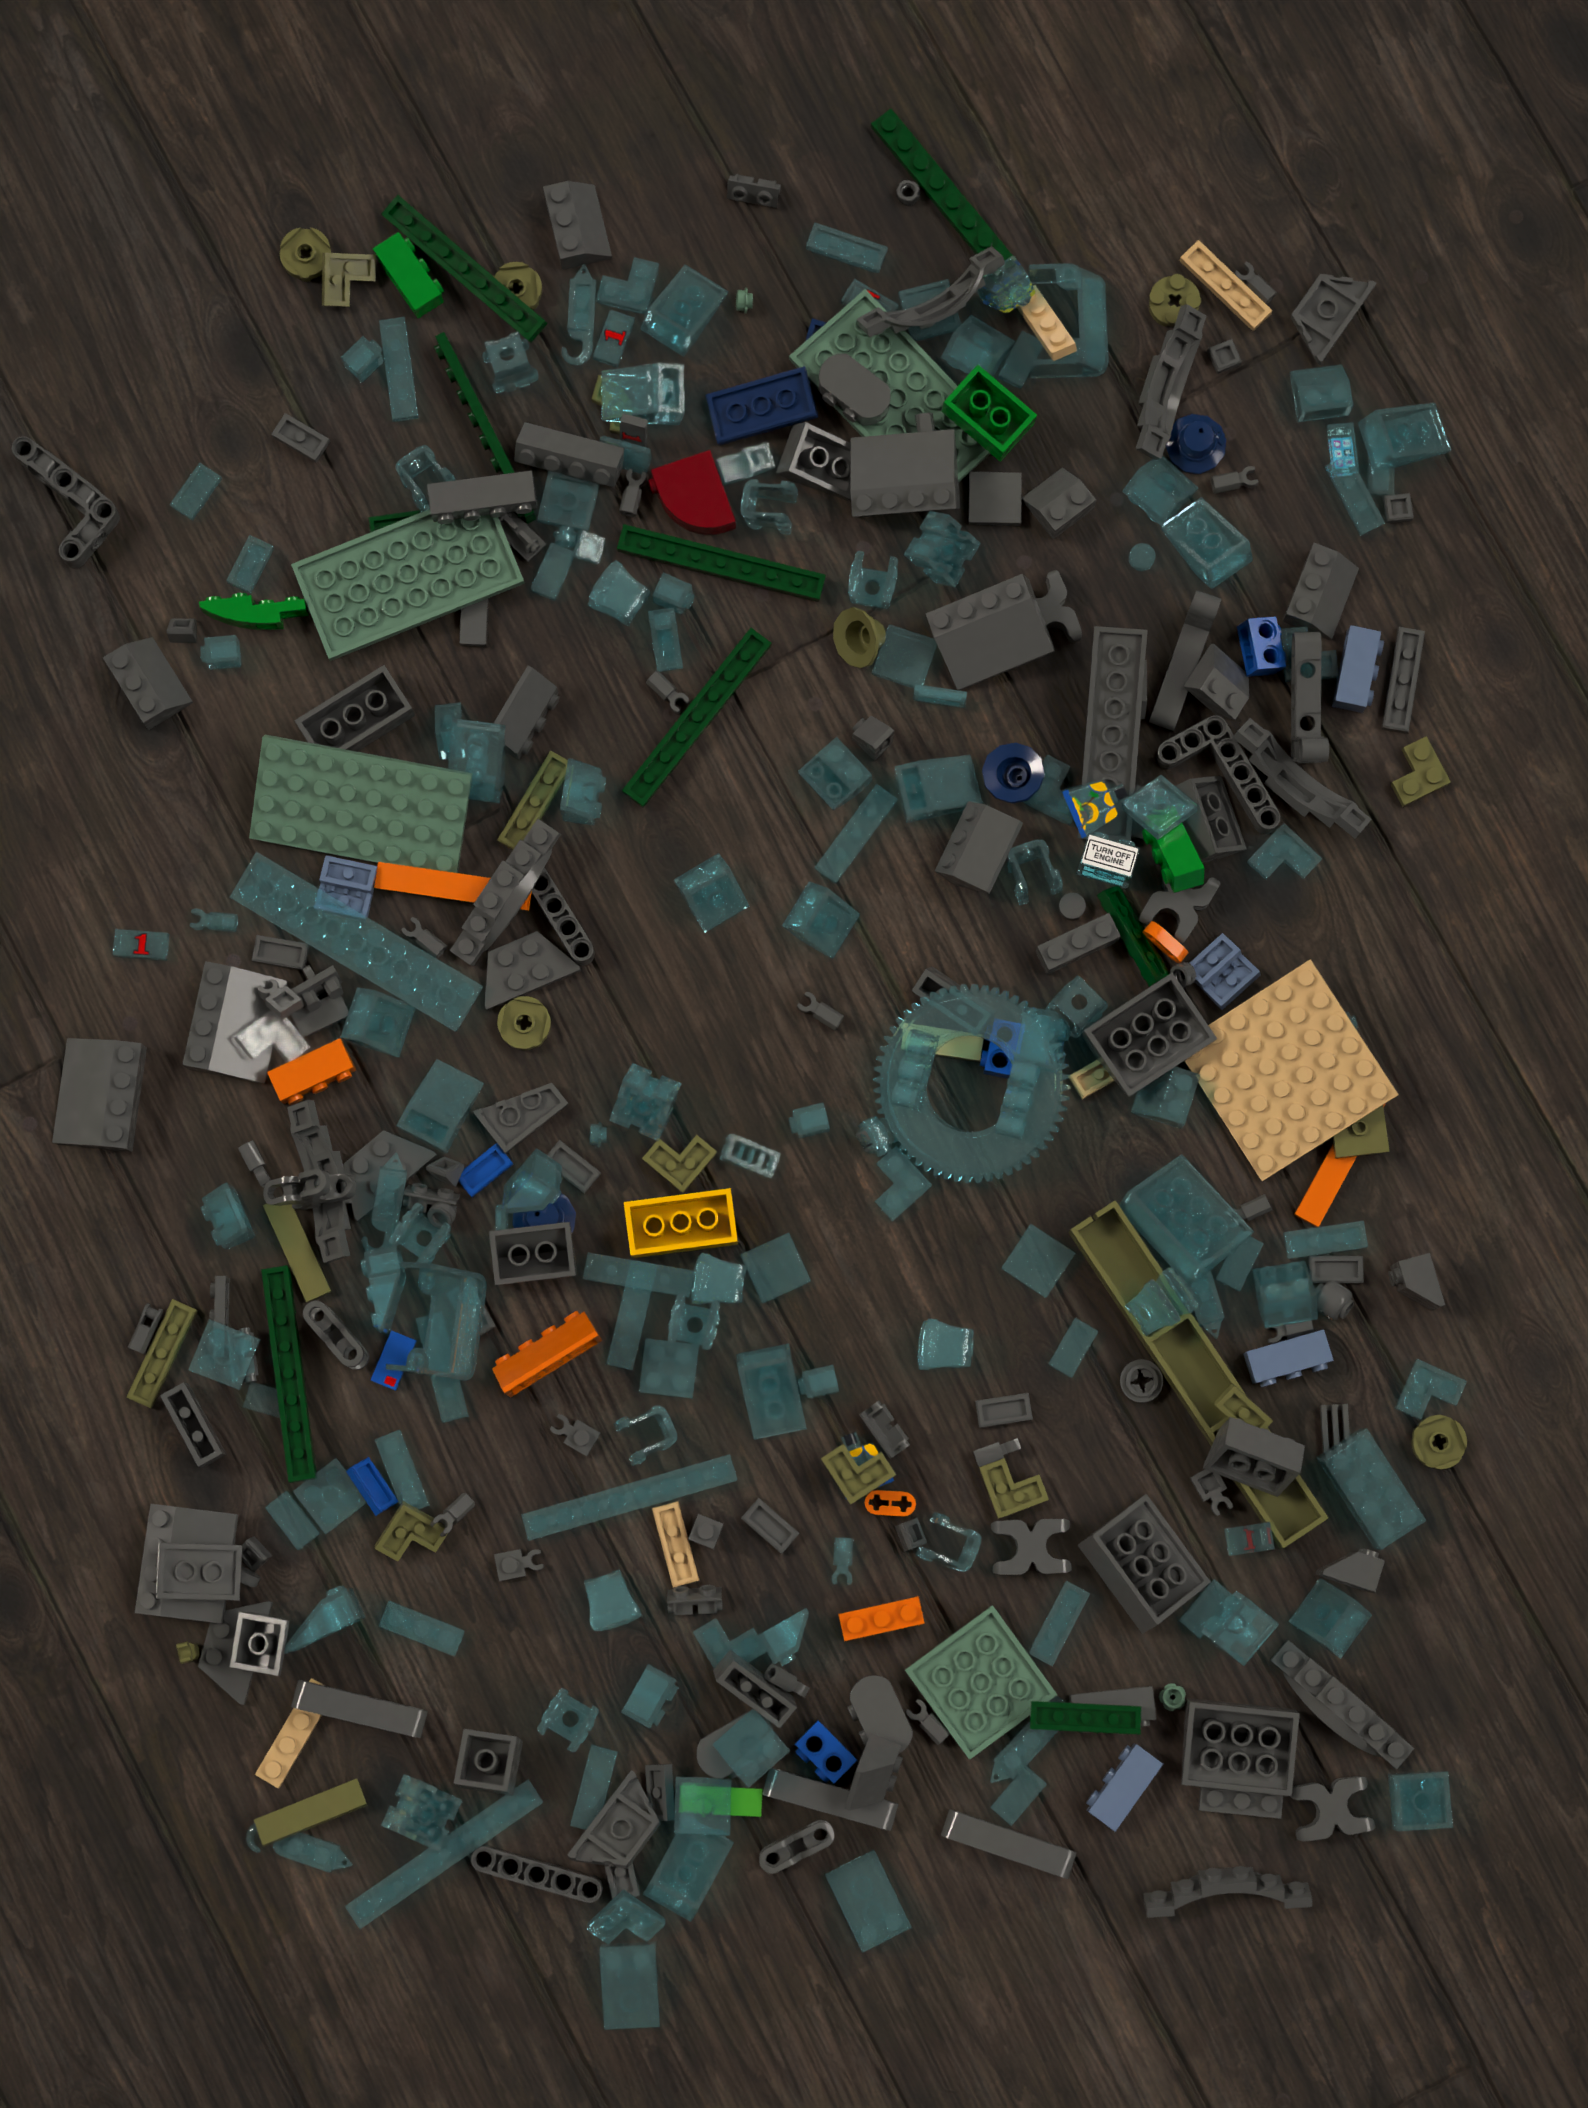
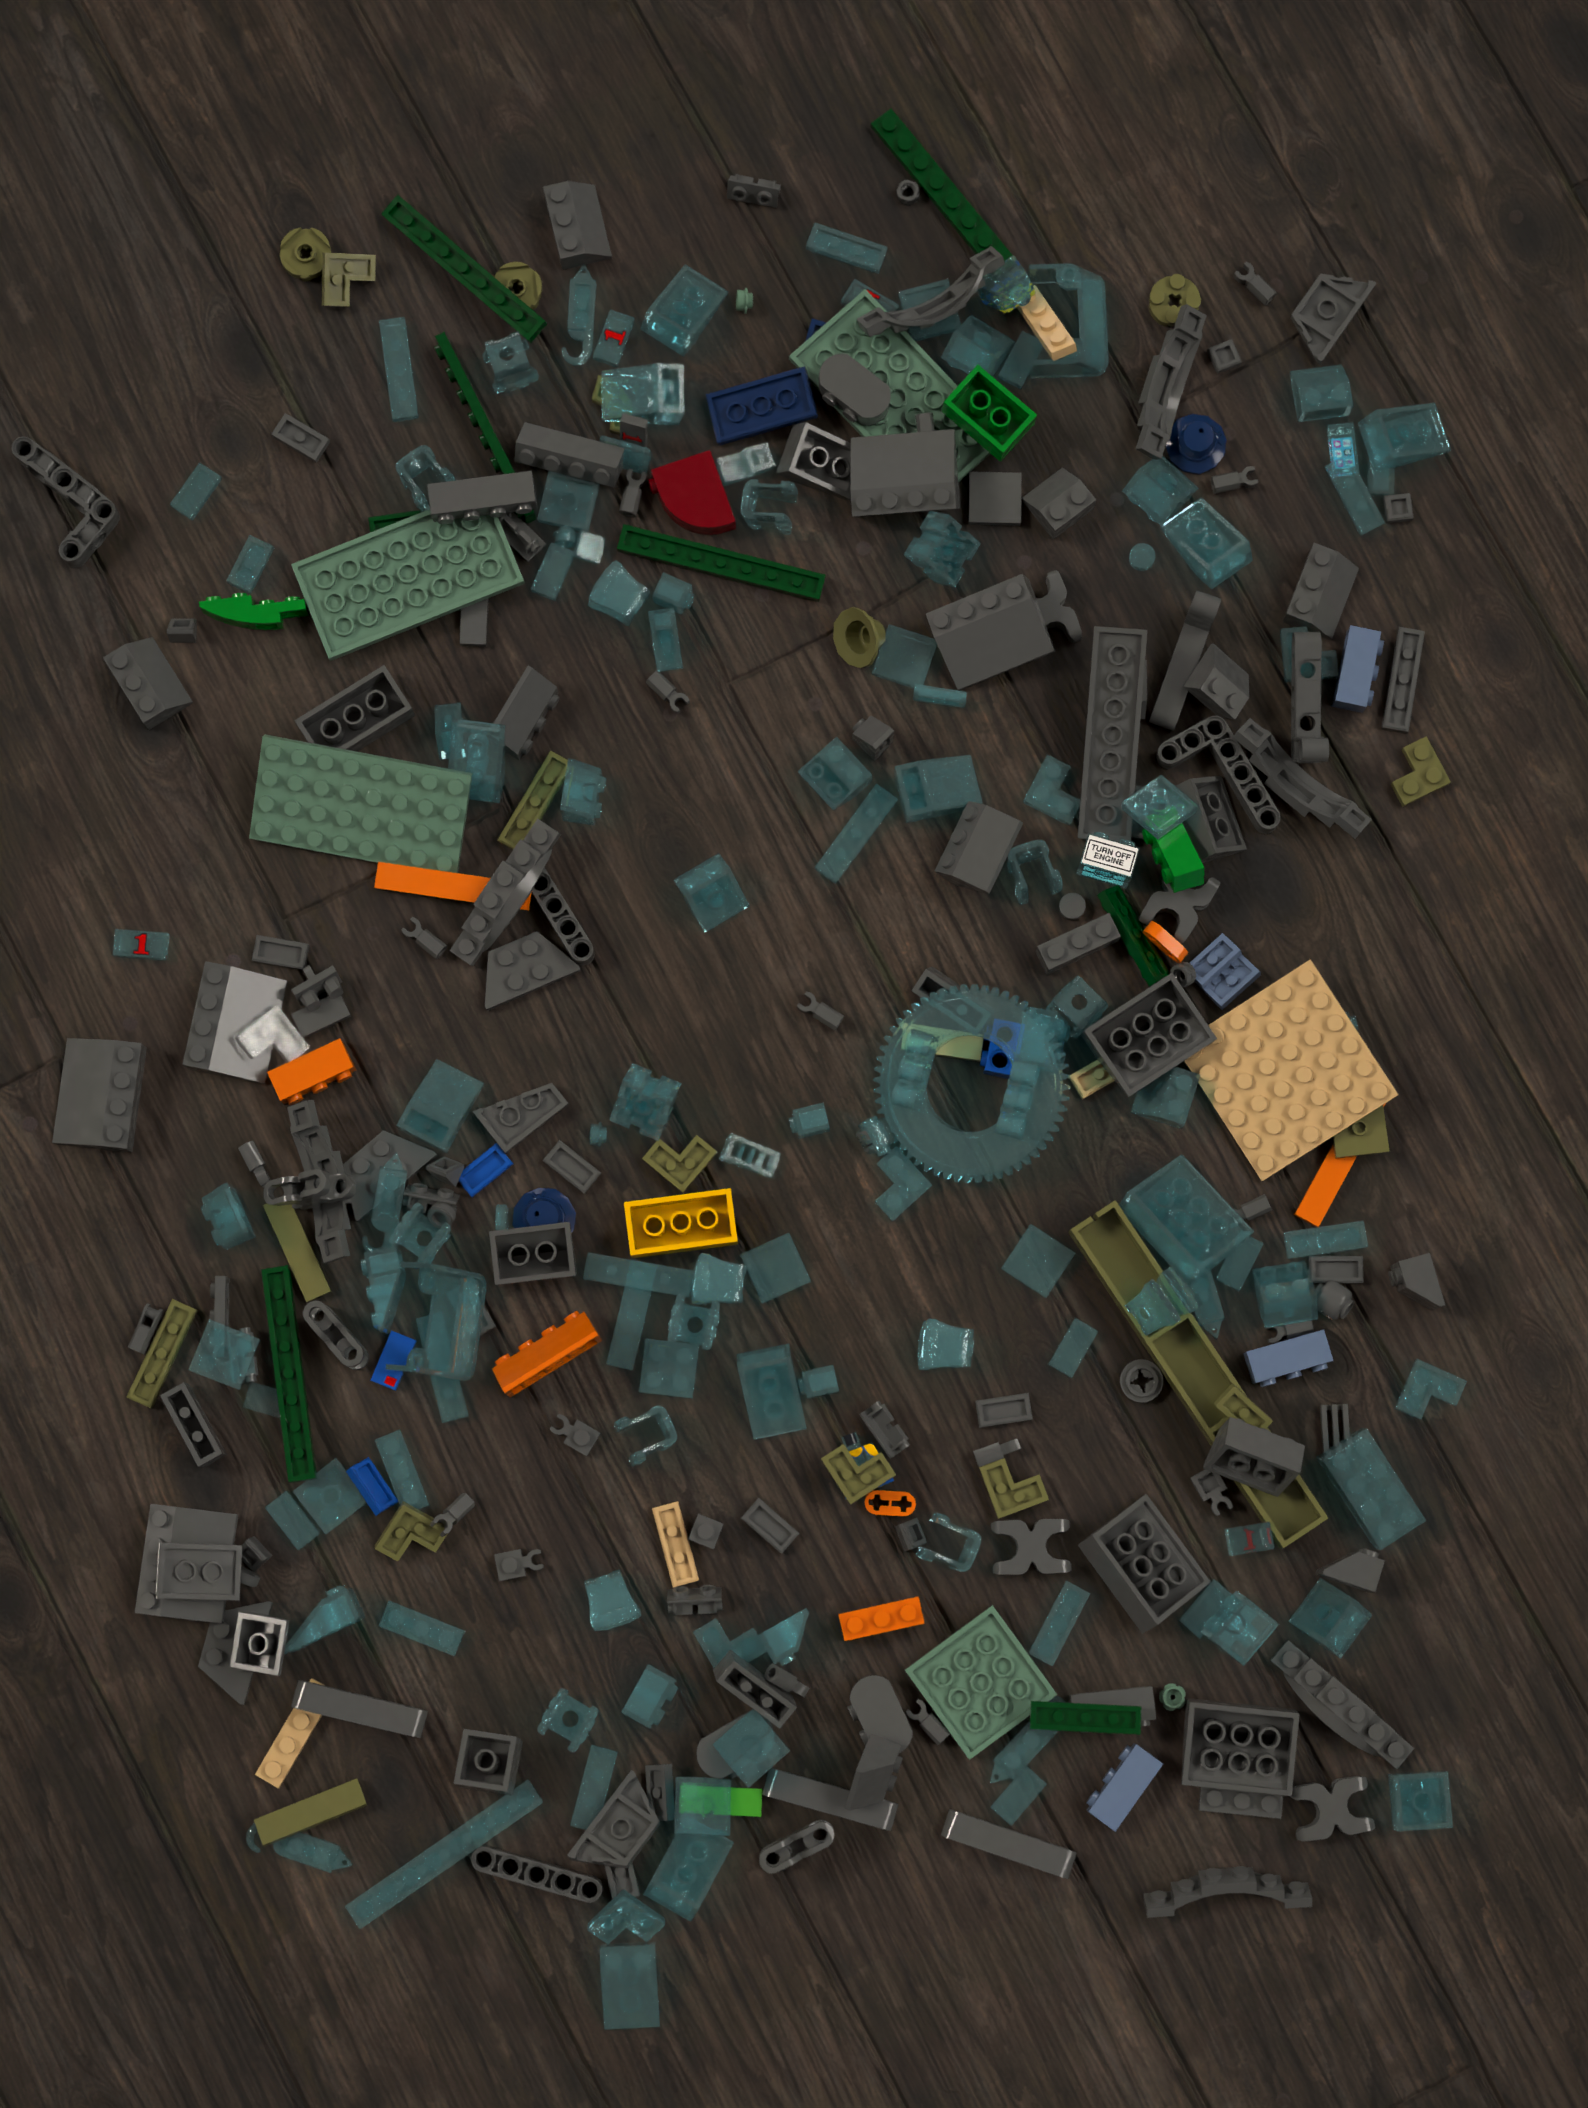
olive bar [176,1641,201,1664] -> none
clear light blue bar [190,908,238,932] -> none
clear light blue brick [201,635,241,670] -> none
clear light blue plate [230,852,484,1032] -> none
dark grey plate [258,978,304,1020] -> none
sand blue slope [314,855,377,922] -> none
clear light blue slope [340,987,416,1057] -> none
clear light blue brick [341,336,384,383] -> none
green brick [373,232,444,319] -> none
clear light blue brick [381,1774,462,1852] -> none
olive plate [497,996,551,1050] -> none
clear light blue slope [501,1148,563,1214] -> none
clear light blue plate [521,1454,738,1541] -> none
clear light blue plate [596,257,659,315] -> none
dark green plate [622,628,772,808] -> none
clear light blue slope [782,881,860,959] -> none
blue brick [795,1720,857,1784] -> none
clear light blue slope [825,1850,912,1953] -> none
clear light blue bar [832,1538,853,1585] -> none
clear light blue piece [848,551,898,609] -> none
dark blue hat [982,742,1045,804] -> none
torso [1062,780,1128,838] -> none
tan plate [1180,240,1272,331] -> none
blue brick [1237,616,1286,677] -> none
clear light blue plate [1247,823,1322,880] -> none
olive plate [1411,1415,1467,1470] -> none

